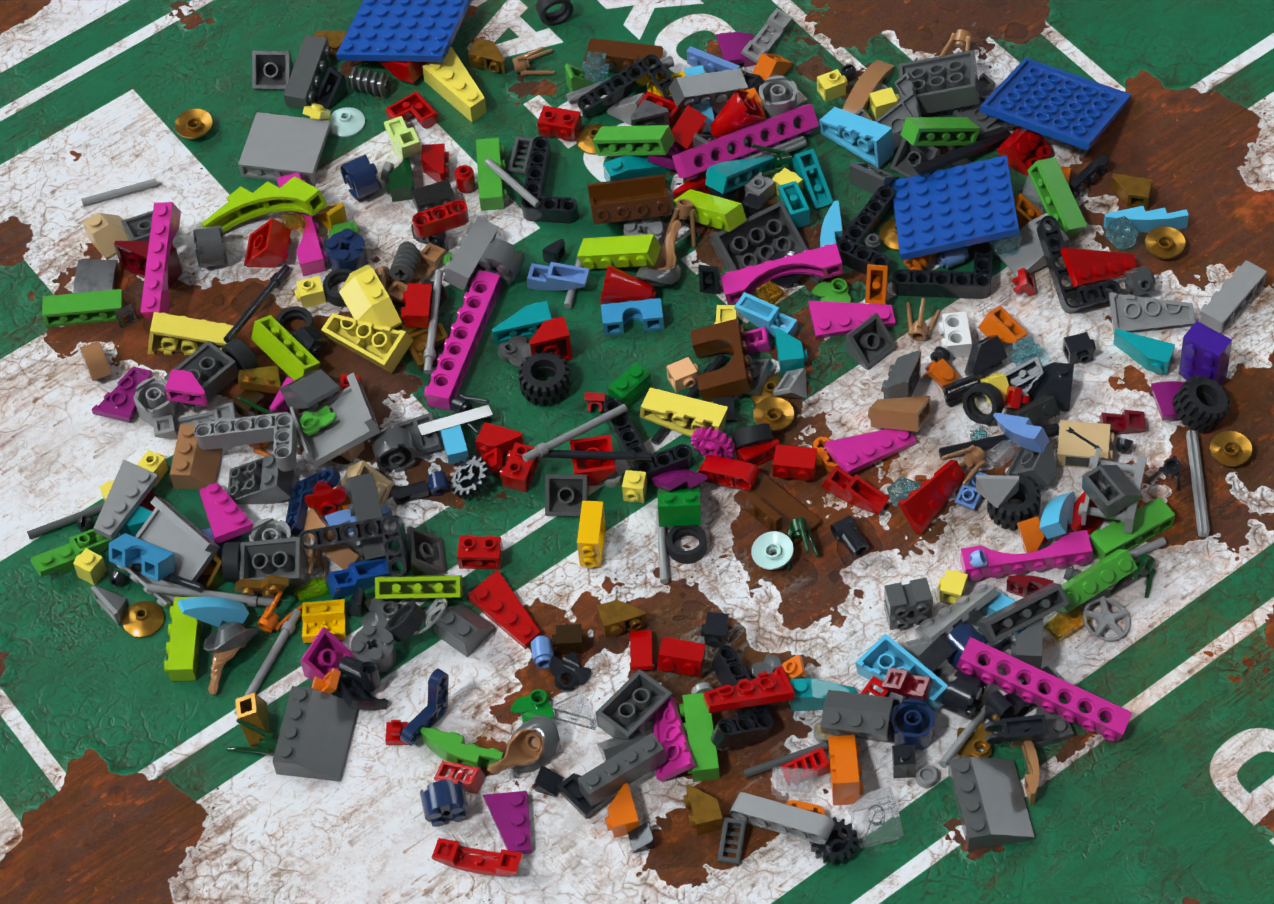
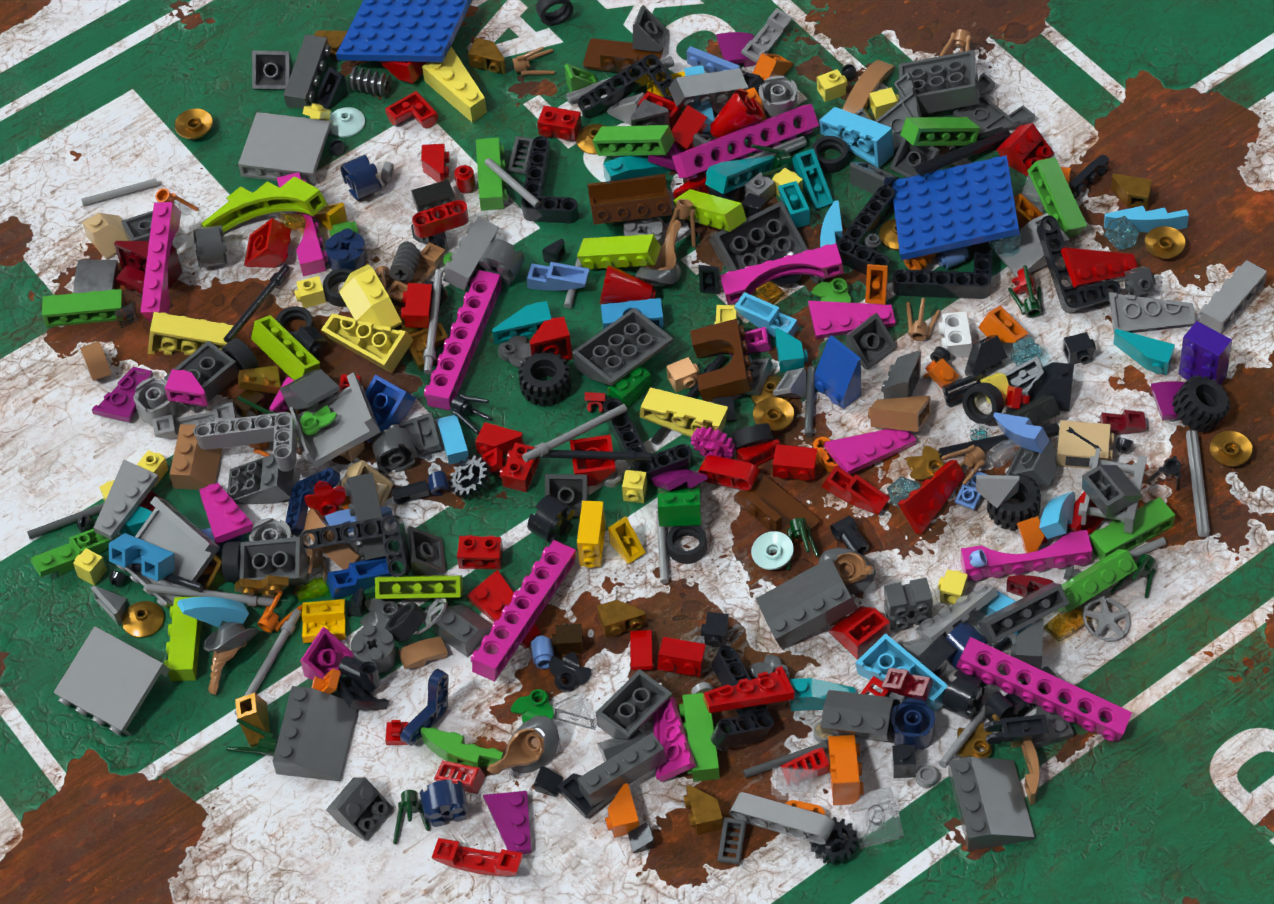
yellowish green arch [384,116,421,160] -> none
dark green slope [386,157,414,202] -> none
white sticker [418,405,493,435] -> none
clear light blue brick [581,51,609,83] -> none
orange bracket [782,655,807,682] -> none
blue plate [980,57,1132,150] -> none
none -> light grey panel [53,626,170,736]
none -> dark red slope [115,265,145,295]
none -> orange plant [155,188,198,211]
none -> dark grey slope [326,777,394,841]
none -> black hinge [329,139,345,157]
none -> blue slope [365,375,416,443]
none -> dark green plant [393,790,430,844]
none -> medium nougat slope [398,636,448,669]
none -> dark pink brick [470,540,576,682]
none -> black brick [527,495,575,544]
none -> dark grey slope [572,308,674,386]
none -> yellow slope [608,516,646,564]
none -> dark grey slope [633,5,669,52]
none -> dark grey slope [756,557,858,650]
none -> dark grey bar [804,366,816,437]
none -> black tyre [812,136,848,173]
none -> blue slope [815,335,861,409]
none -> hat [818,547,876,594]
none -> red slope [829,606,890,660]
none -> pearl gold plate [906,445,945,480]
none -> dark green plant [1008,265,1043,318]

